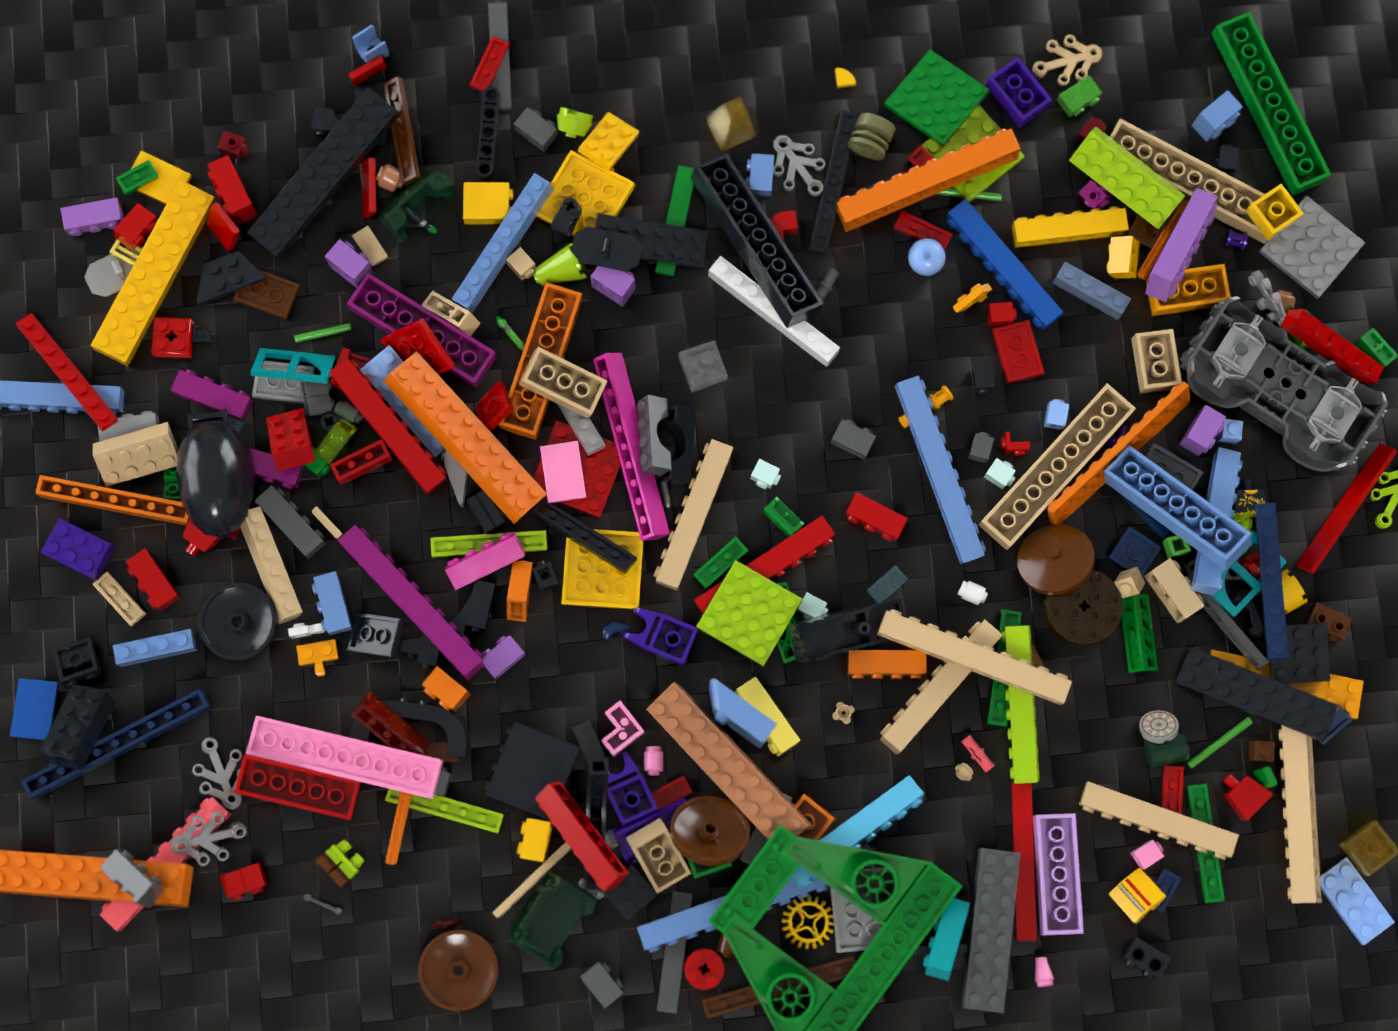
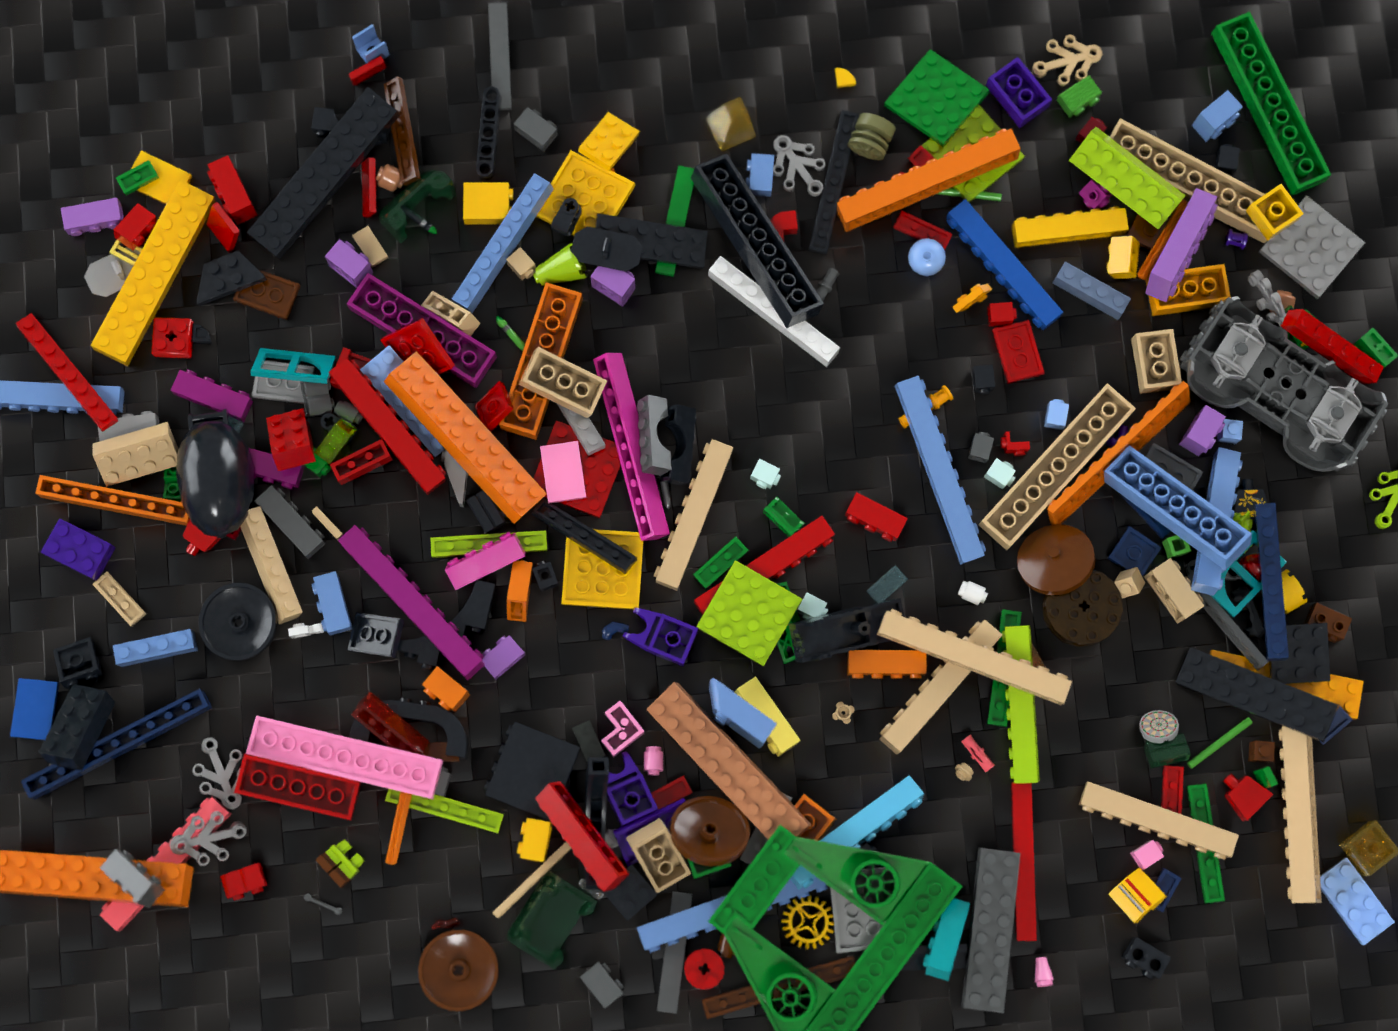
red brick [126,548,180,611] -> none
dark red brick [217,131,249,161] -> none
bright green bar [294,323,352,343] -> none
light orange plate [296,639,339,677] -> none
red tile [470,36,510,92] -> none
lime cone [557,107,593,138] -> none
clear brick [678,340,727,393] -> none
dark grey brick [831,419,876,460] -> none
lavender brick [1033,814,1083,935] -> none
green fence [1121,594,1158,673] -> none
red tile [1296,444,1397,574] -> none

